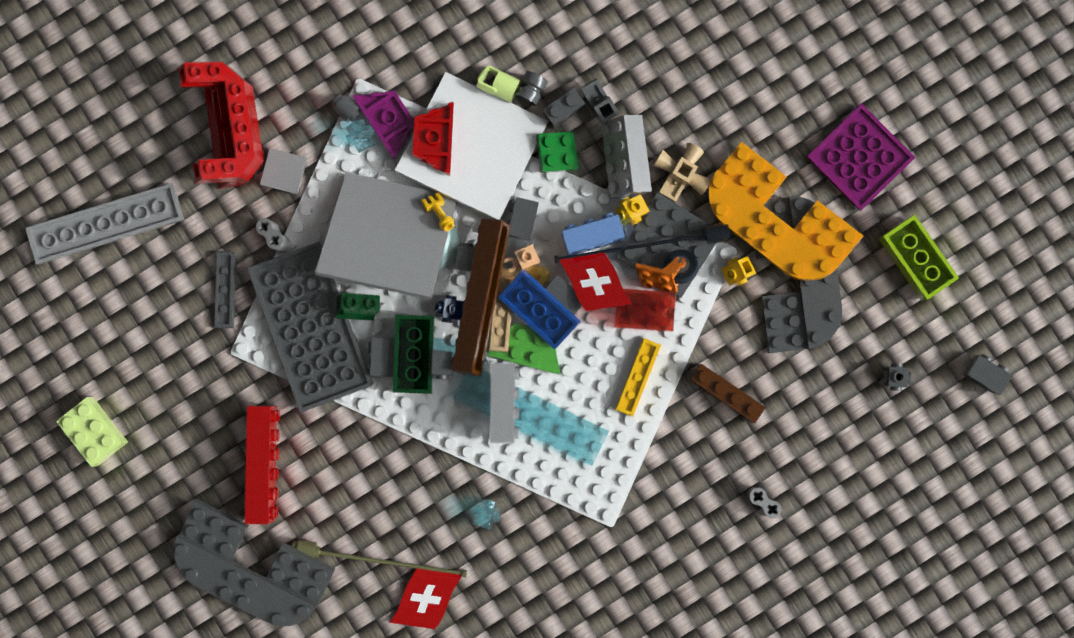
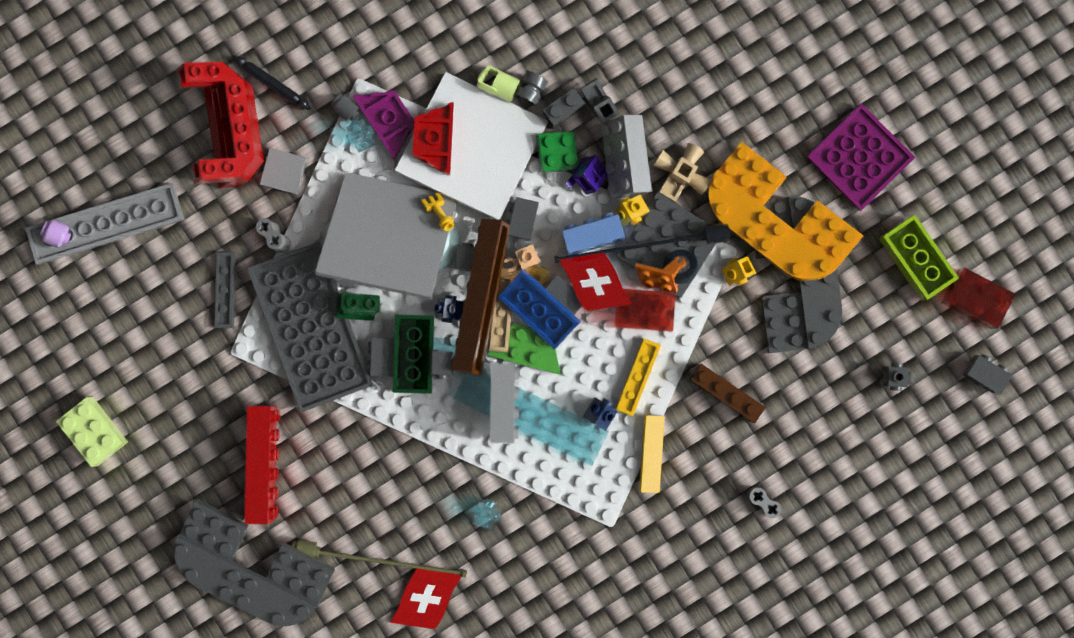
none -> lavender head [40,219,71,248]
none -> black wheel [232,55,312,110]
none -> dark purple piece [565,155,608,195]
none -> dark blue brick [583,397,618,431]
none -> yellow tile [639,415,665,493]
none -> clear red brick [941,267,1016,329]

